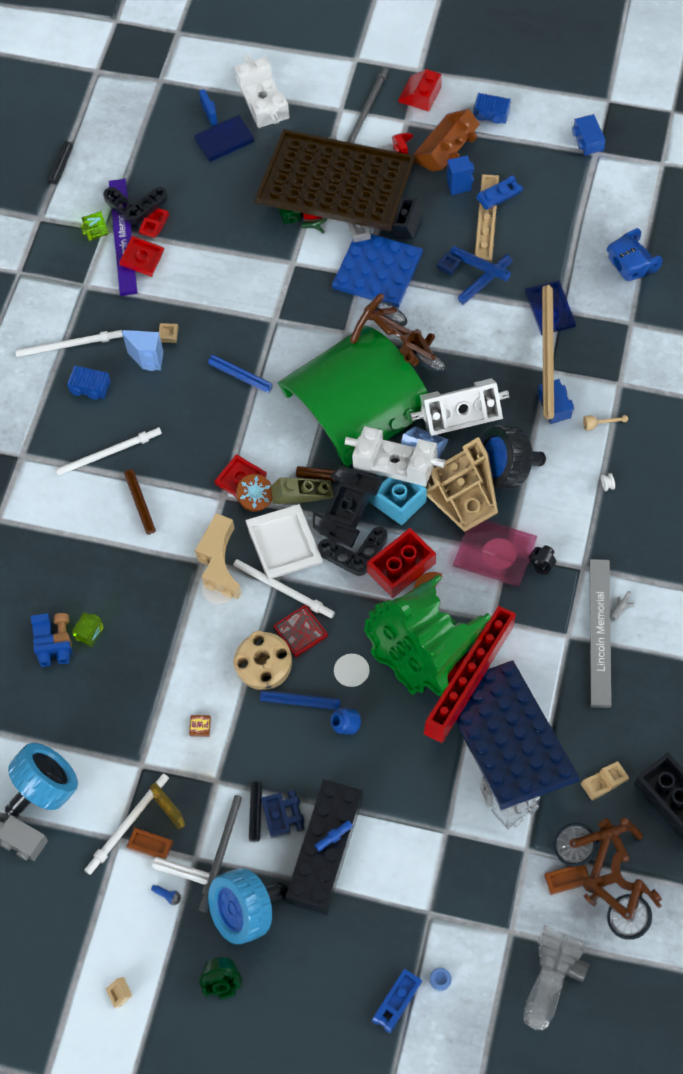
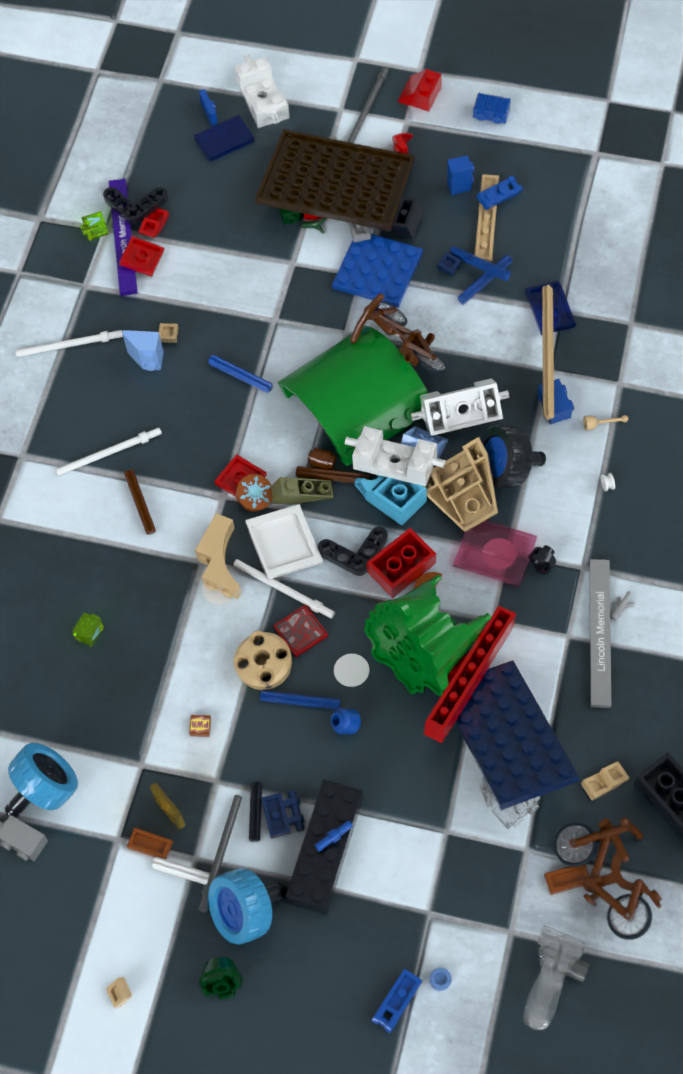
blue hips [31,613,73,667] -> none
black axle [48,141,73,184] -> none
blue brick [67,365,111,400] -> none
white bar [84,773,169,875] -> none
blue piece [151,885,181,905] -> none
black piece [313,466,384,548] -> none
dark orange piece [413,108,480,172] -> none
blue brick [572,114,606,156] -> none
blue piece [606,228,663,281] -> none
none -> reddish brown brick [308,447,337,469]

